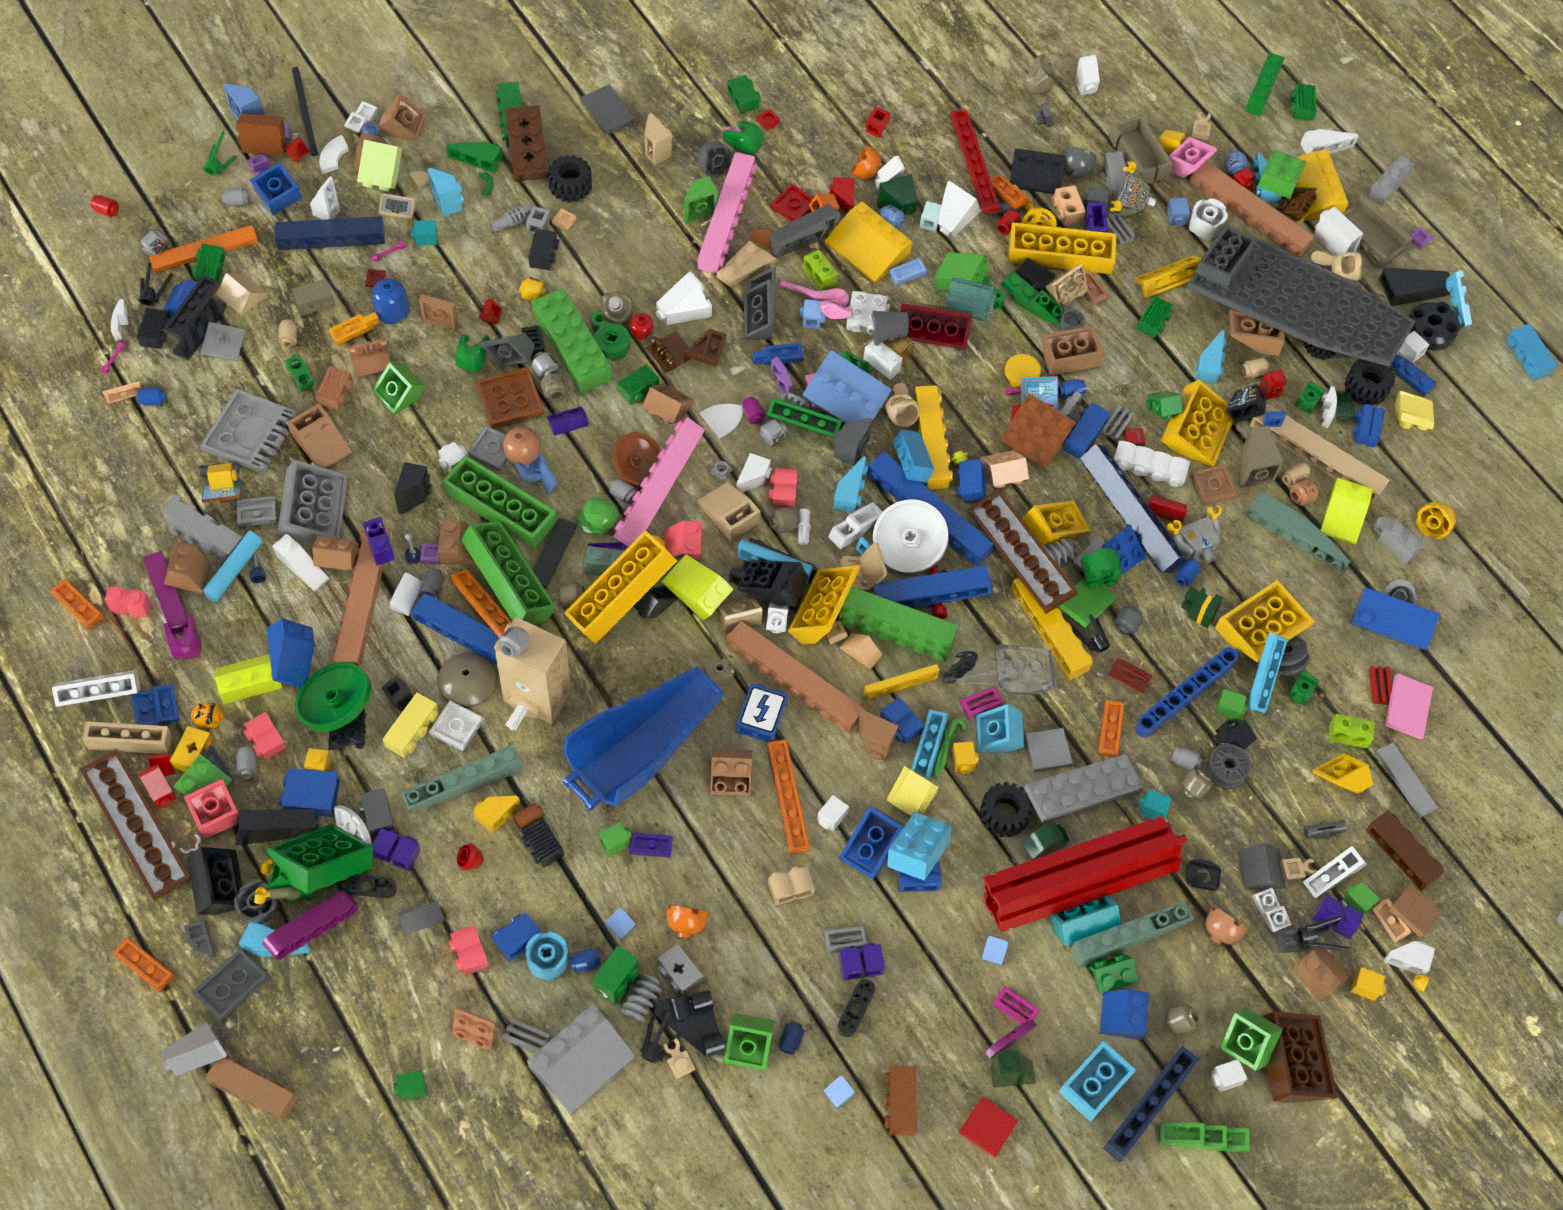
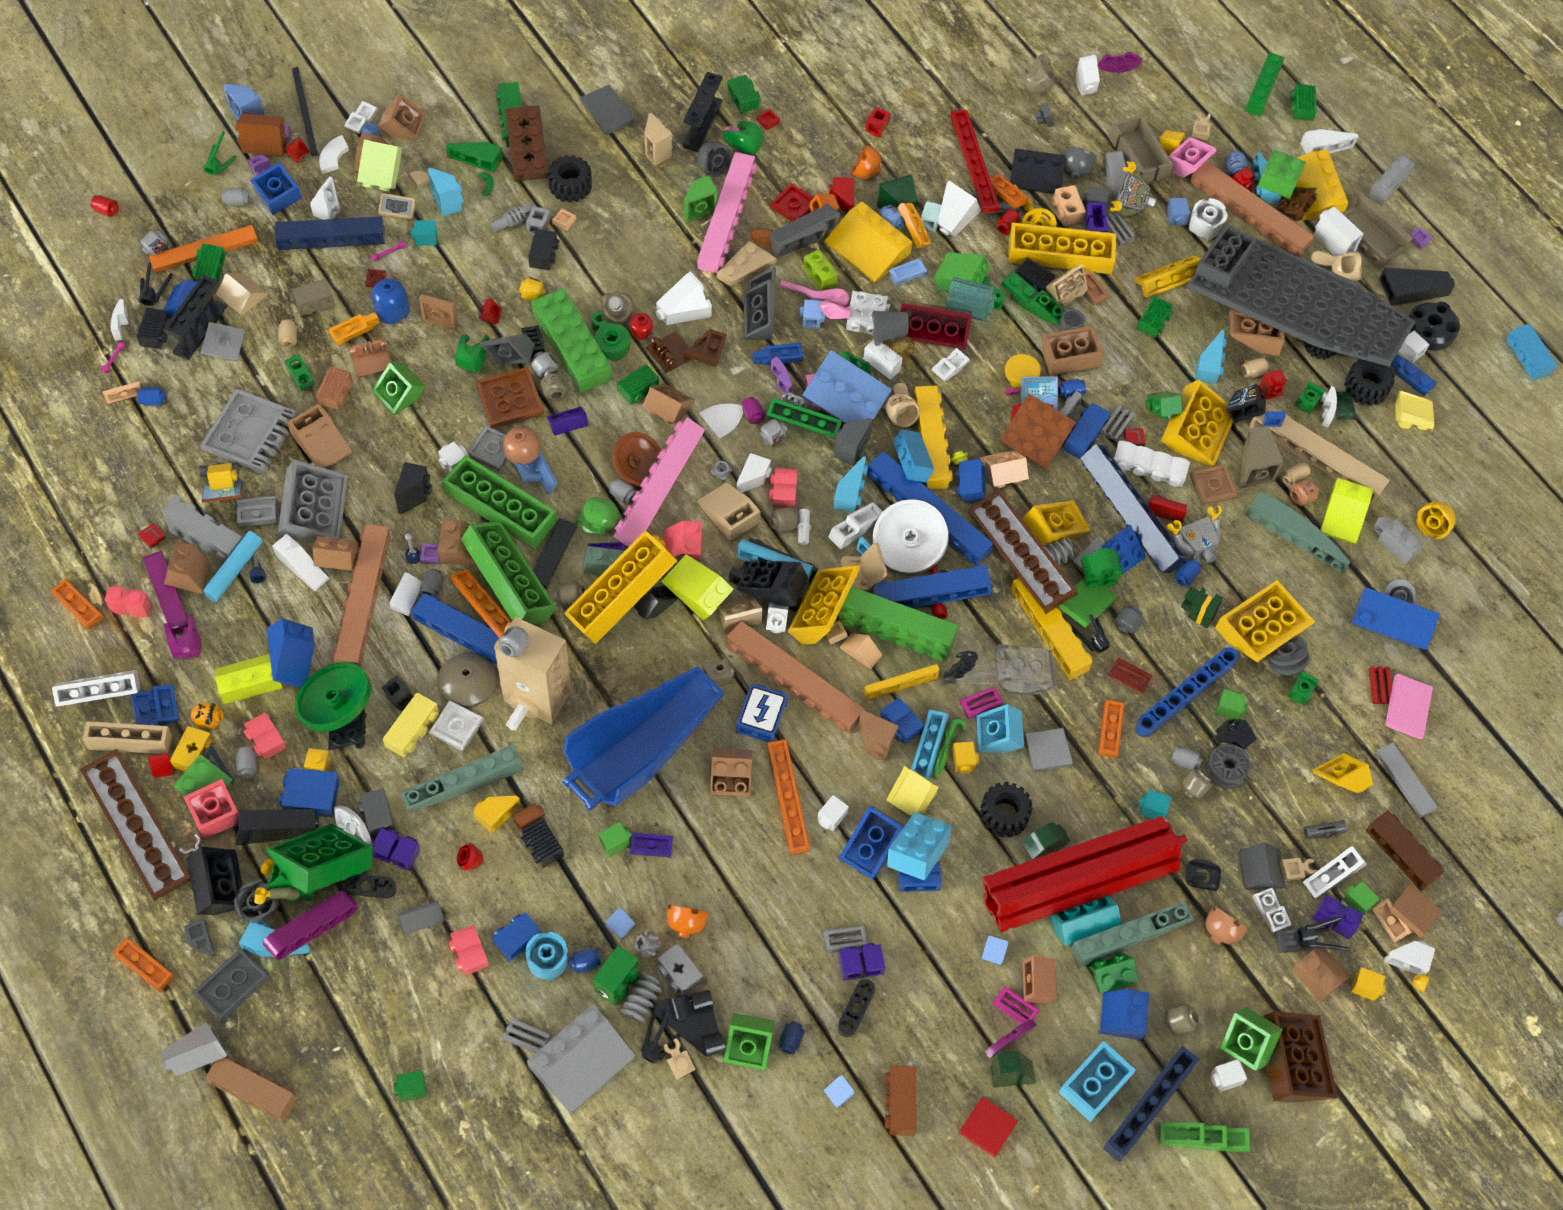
slope [138,764,176,809] -> none
dark purple slope [363,517,395,566] -> none
nougat hinge [452,1007,498,1051] -> none
tan brick [768,866,815,905] -> none
white slope [875,155,905,189] -> none
light grey plate [1024,754,1144,822] -> none
medium azure brick [1247,633,1288,713] -> none
lime brick [1328,714,1375,749] -> none
blue brick [1352,404,1385,447] -> none
medium azure wing [1446,270,1472,329] -> none
none -> red tile [138,523,166,549]
none -> light grey gear [635,931,661,958]
none -> black fence [683,72,723,152]
none -> light orange hinge [898,203,931,249]
none -> white slope [931,348,970,382]
none -> nougat brick [1022,955,1057,1005]
none -> magenta tile [1098,51,1142,73]

